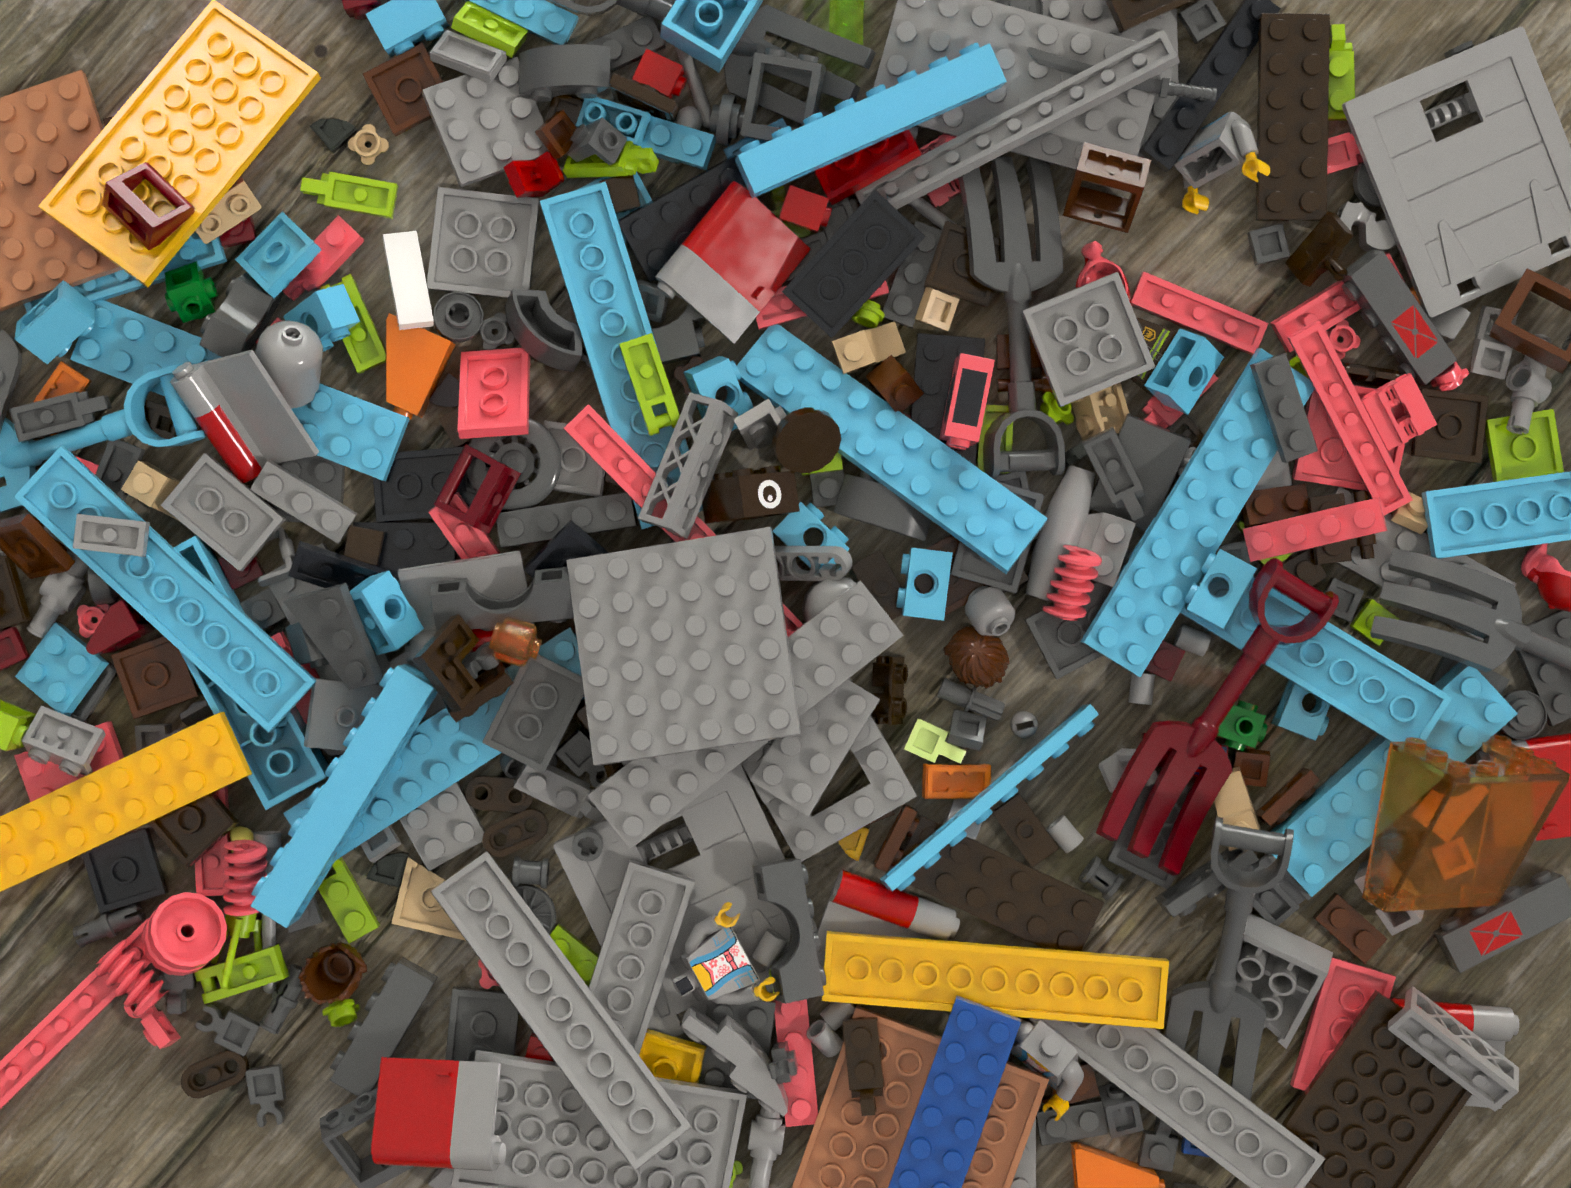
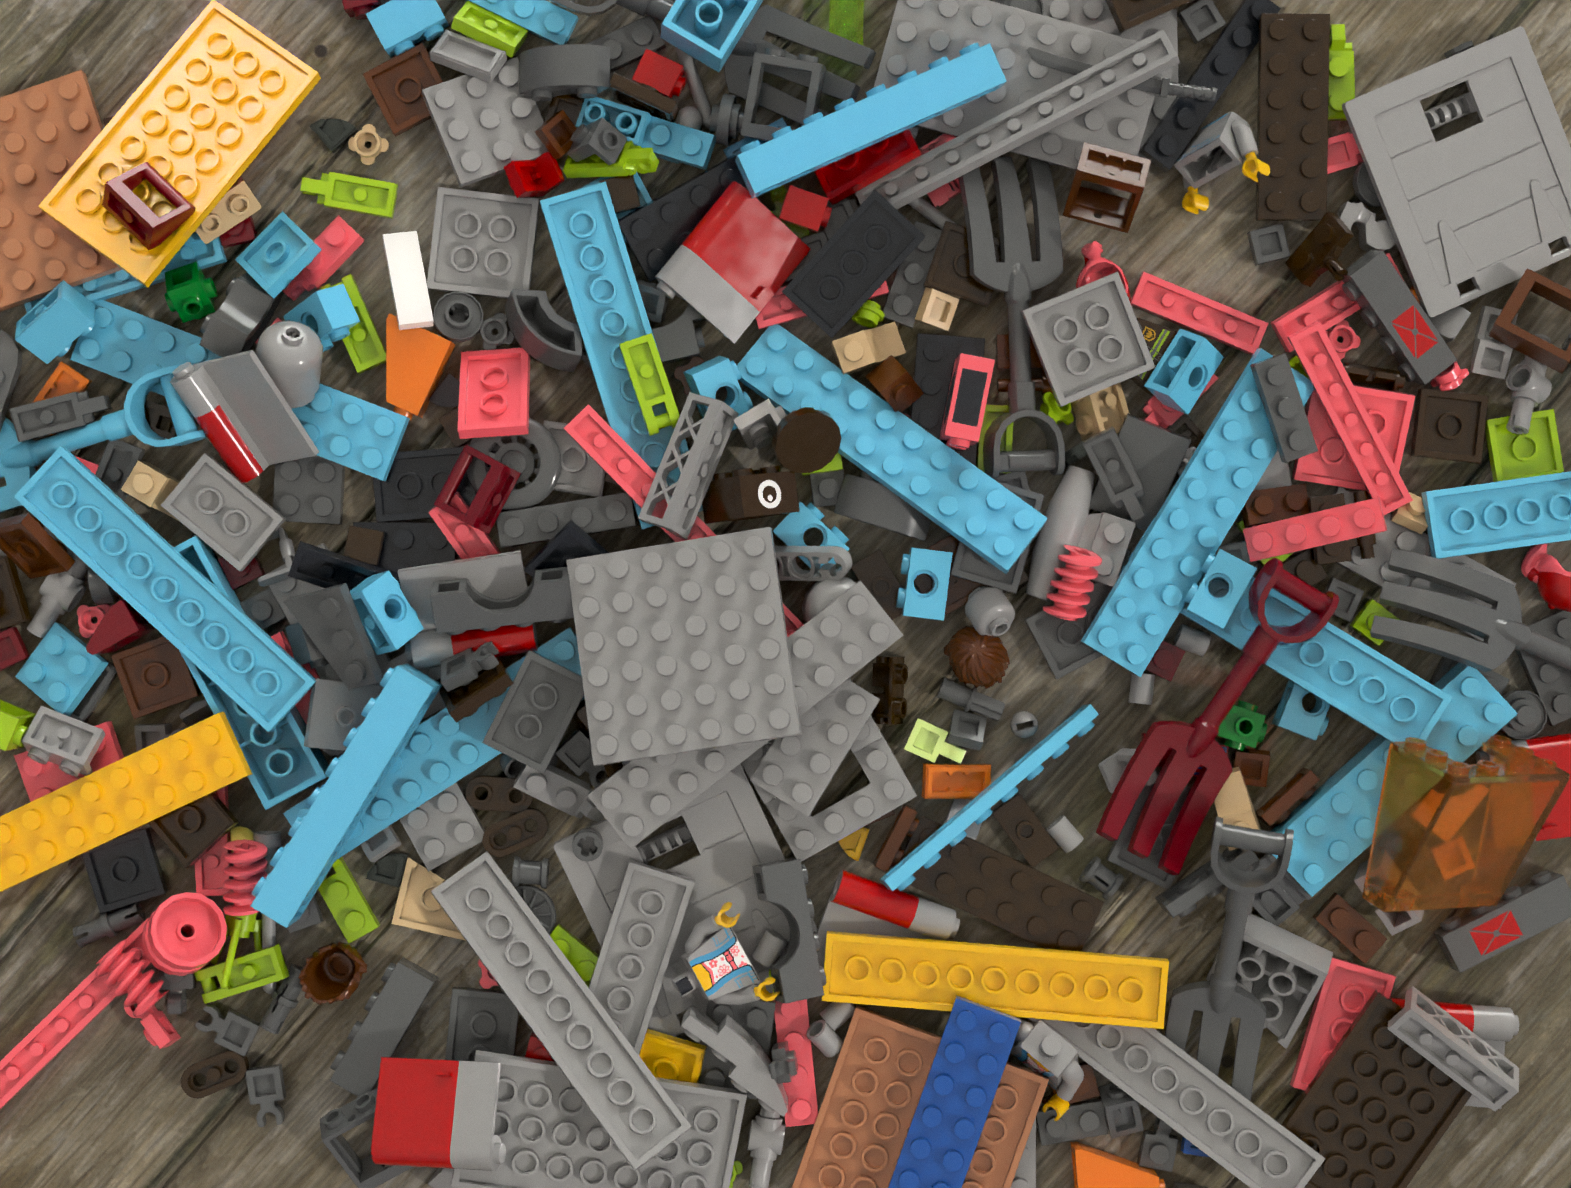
light grey plate [73,514,150,557] -> none
light grey plate [250,459,358,544] -> none
lime plate [322,999,360,1027] -> none
dark brown plate [413,614,481,712] -> none
clear orange head [489,617,542,667] -> none
dark brown hinge [843,1017,884,1116] -> none
coral piece [1361,373,1437,451] -> none

